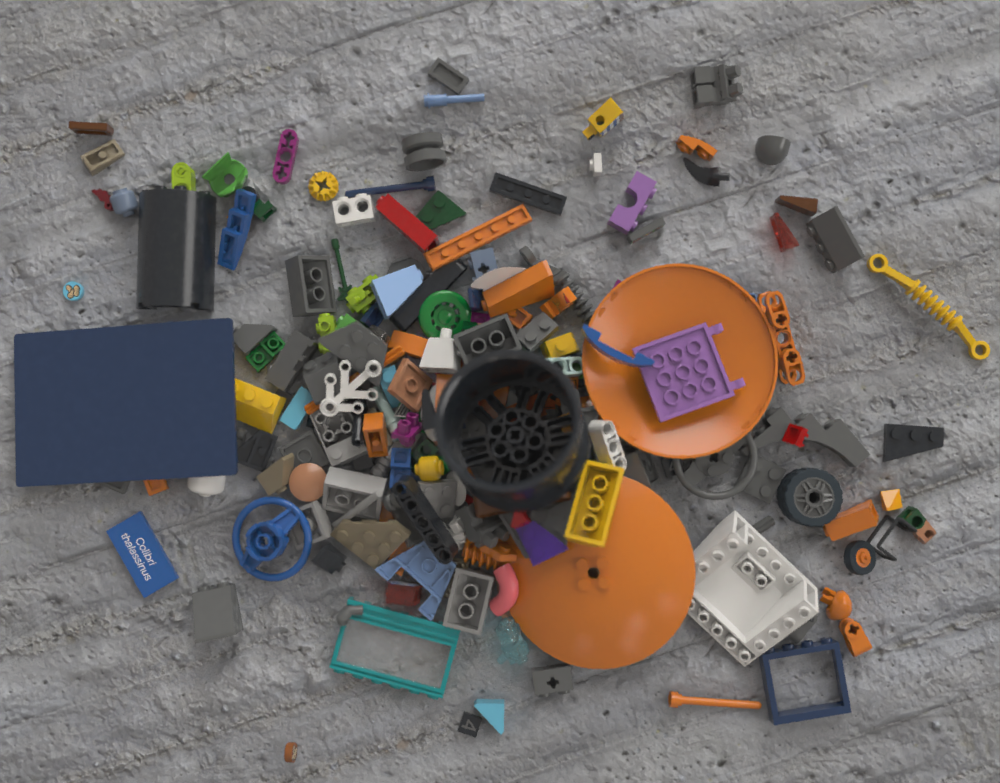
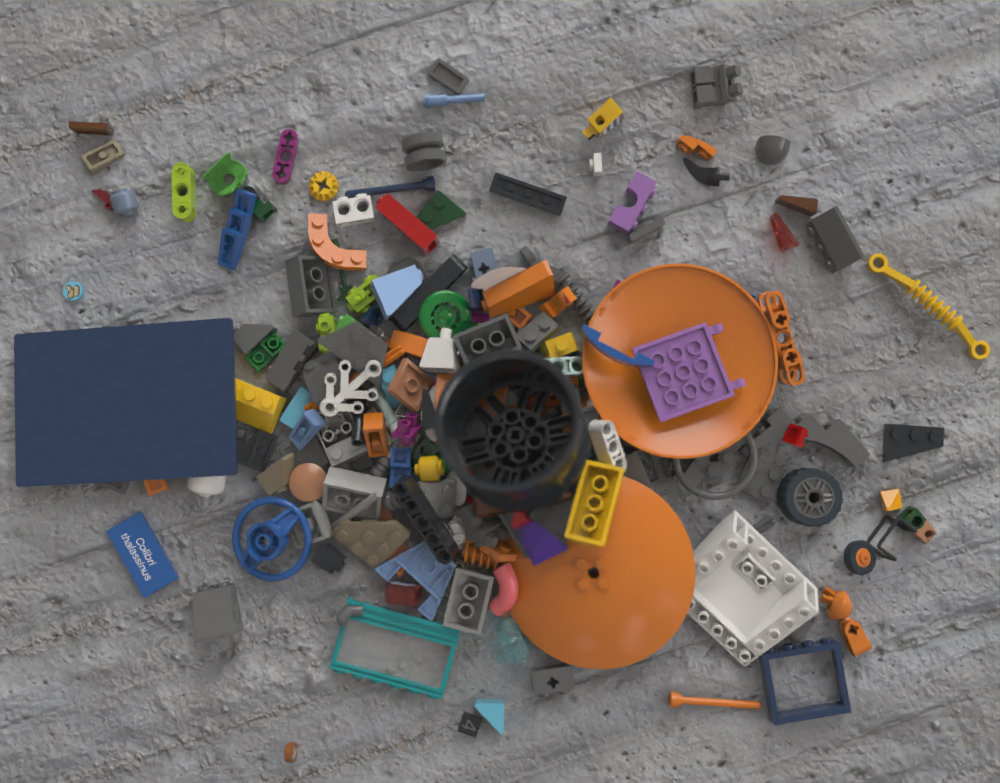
black cylinder [136,186,217,310] -> none
orange tile [423,204,532,272] -> none
orange slope [823,499,879,541] -> none
none -> medium blue slope [288,409,325,451]
none -> orange plate [308,214,367,271]

